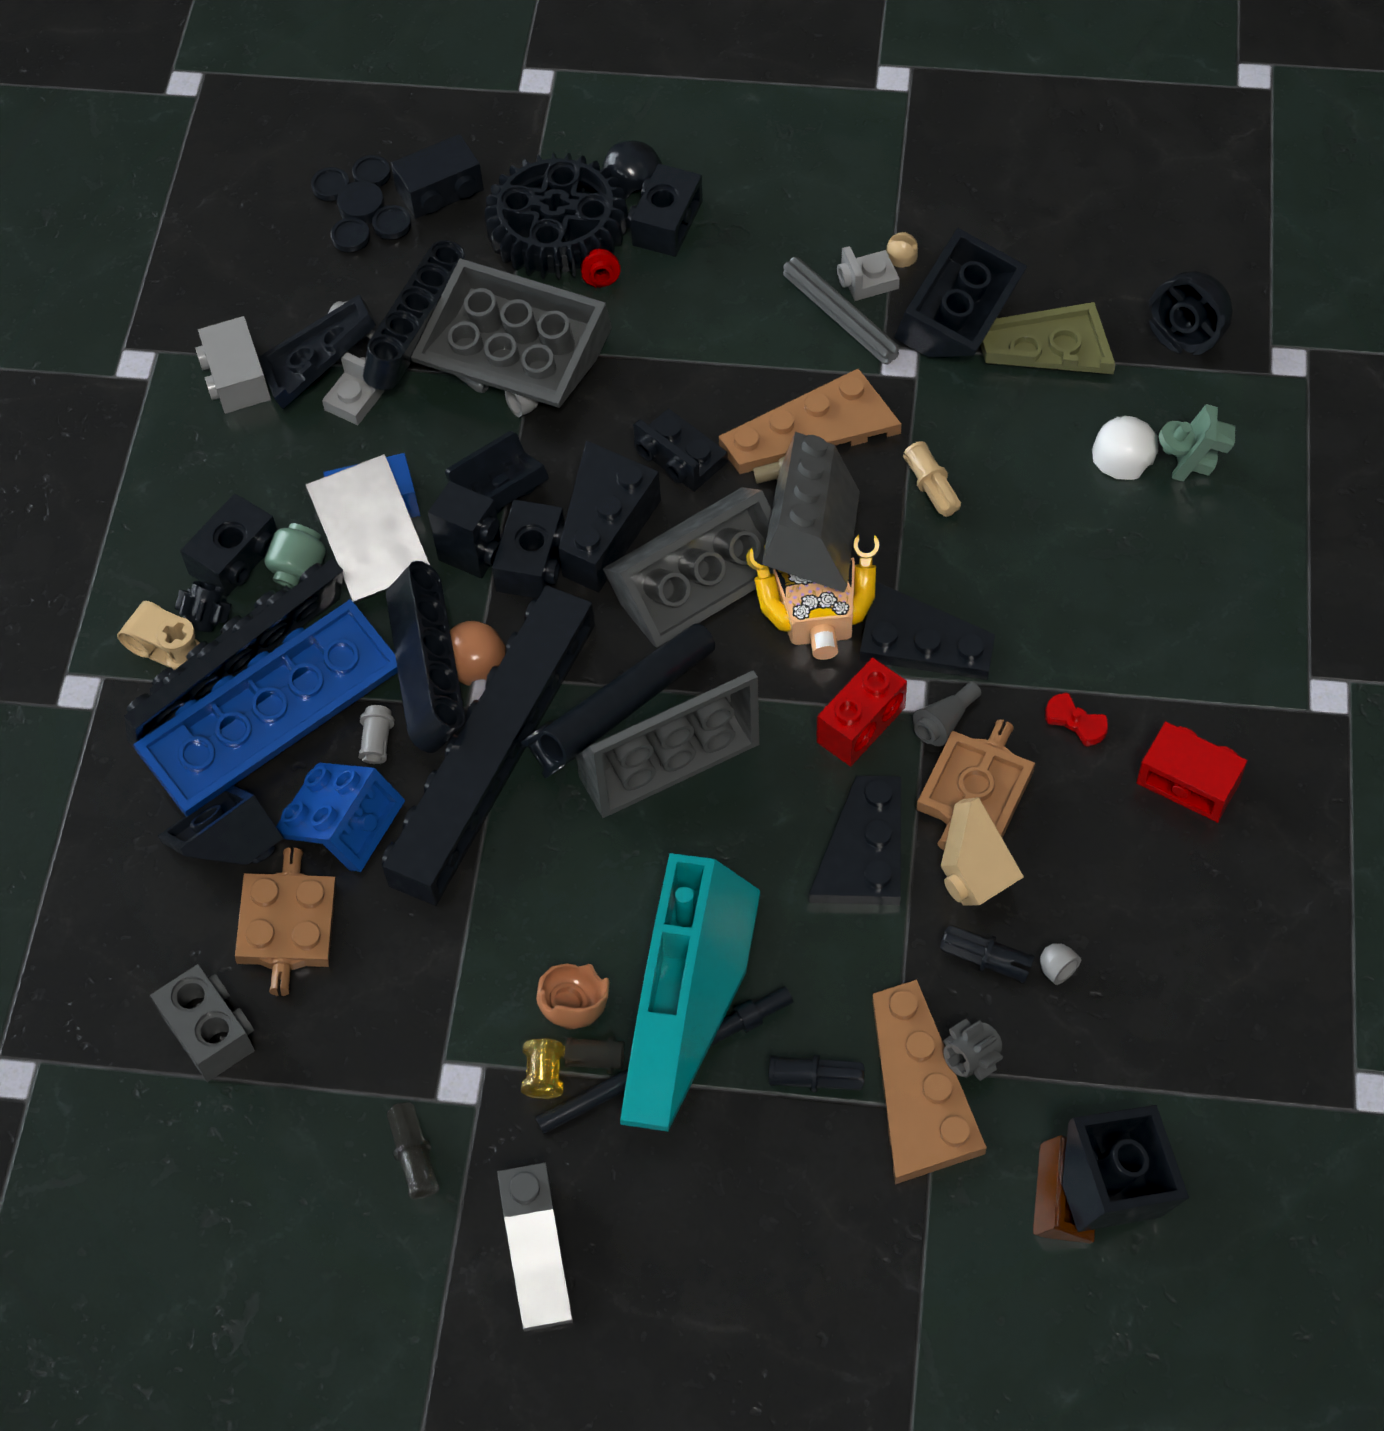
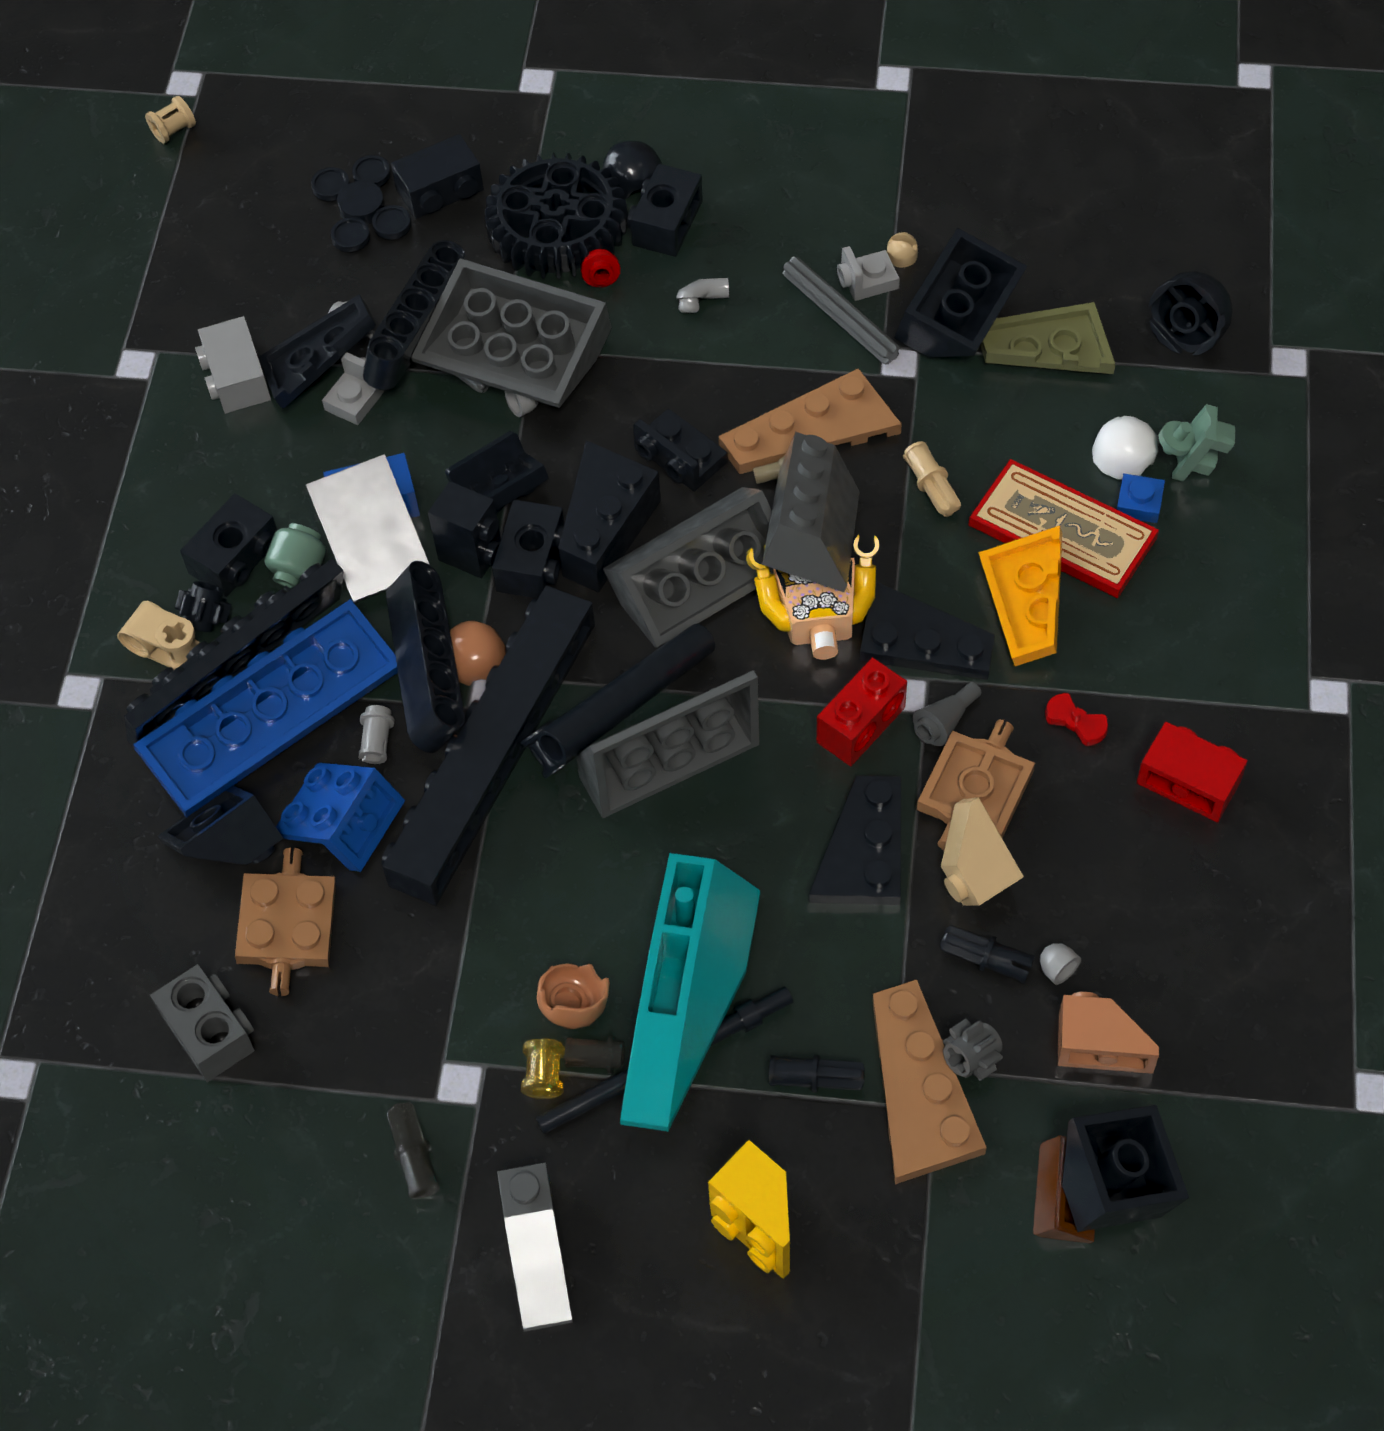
none -> tan bush [145,96,196,144]
none -> light grey arm [676,278,729,313]
none -> yellow slope [708,1140,790,1279]
none -> tile [969,459,1159,599]
none -> light orange wing [978,526,1063,666]
none -> nougat slope [1058,992,1159,1074]
none -> blue plate [1117,473,1165,523]

